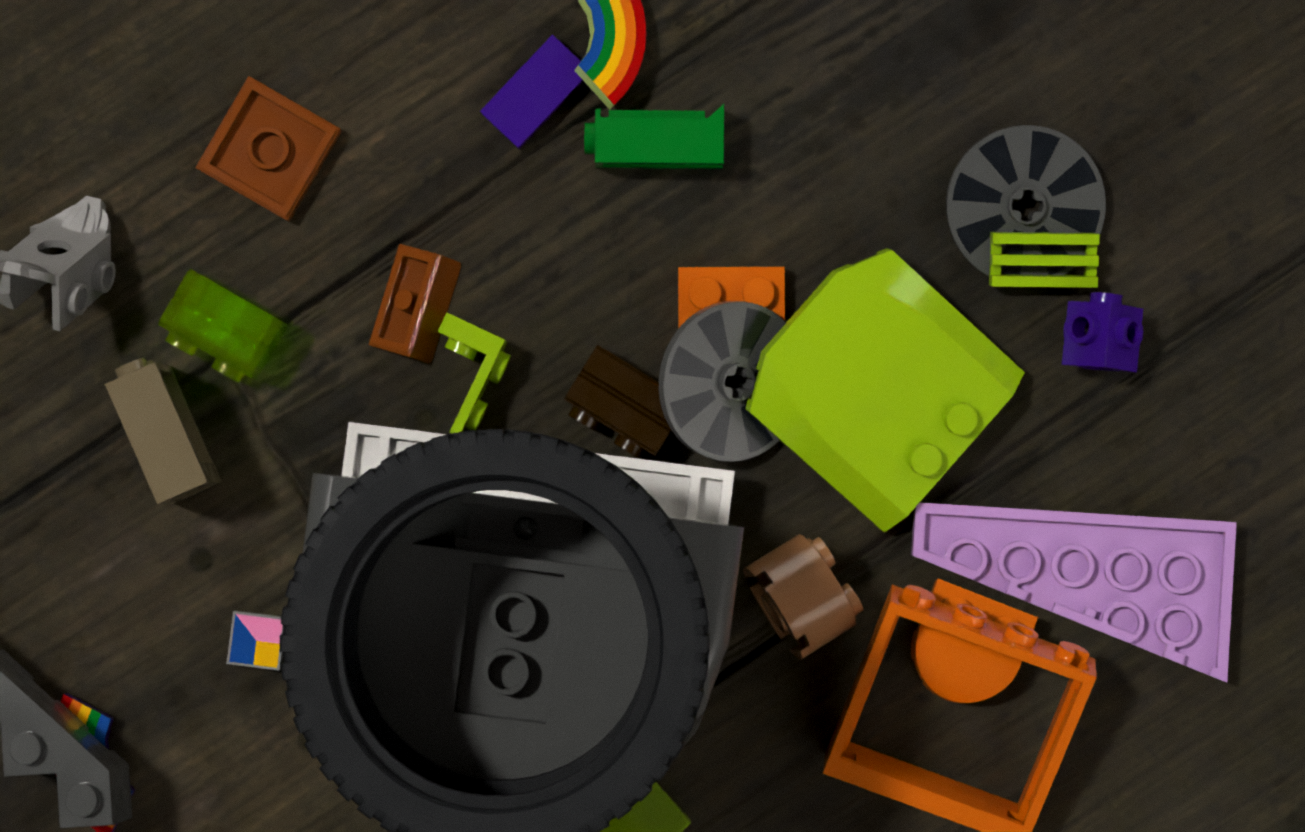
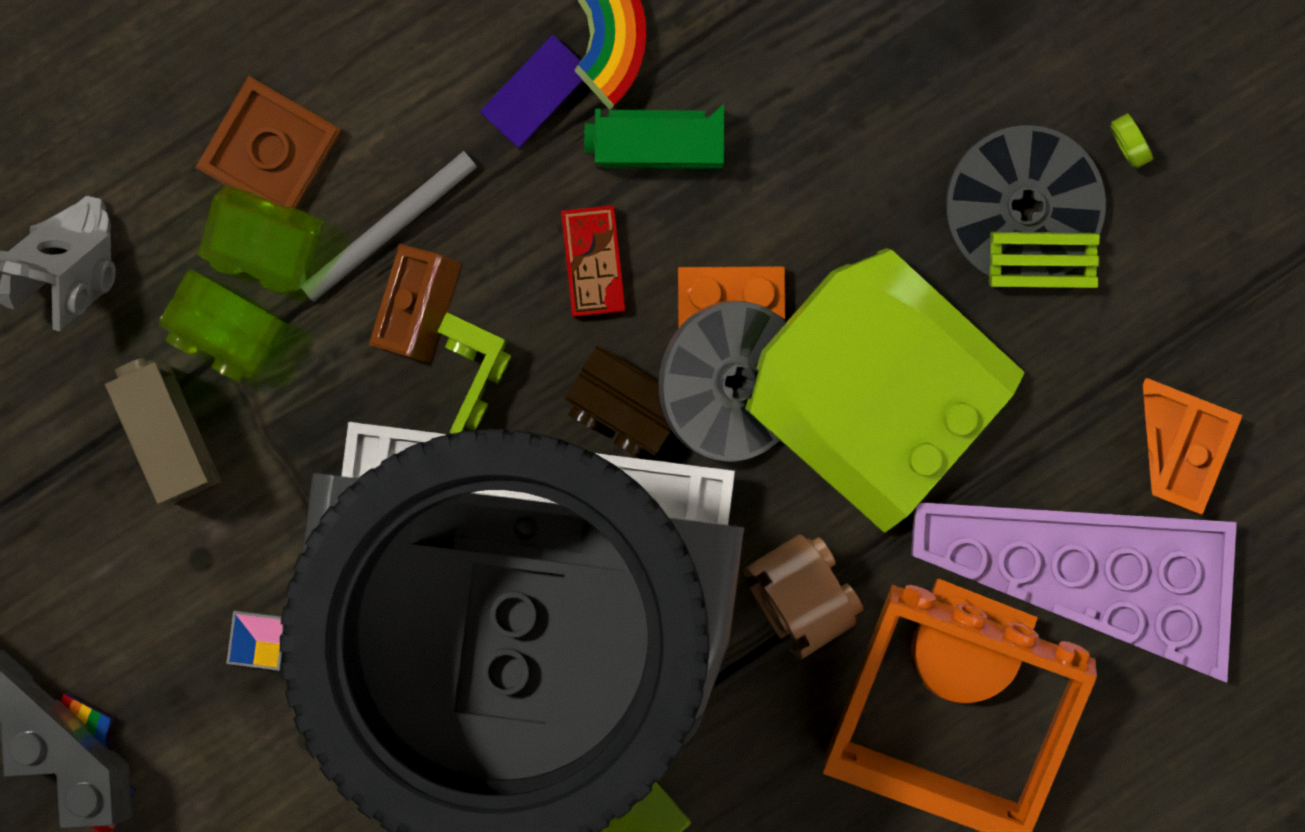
dark purple brick [1062,292,1143,373] -> none
none -> clear neon green brick [198,186,324,293]
none -> light grey bar [300,151,477,302]
none -> tile [561,205,625,318]
none -> lime tile [1110,113,1153,169]
none -> orange wing [1143,378,1243,516]

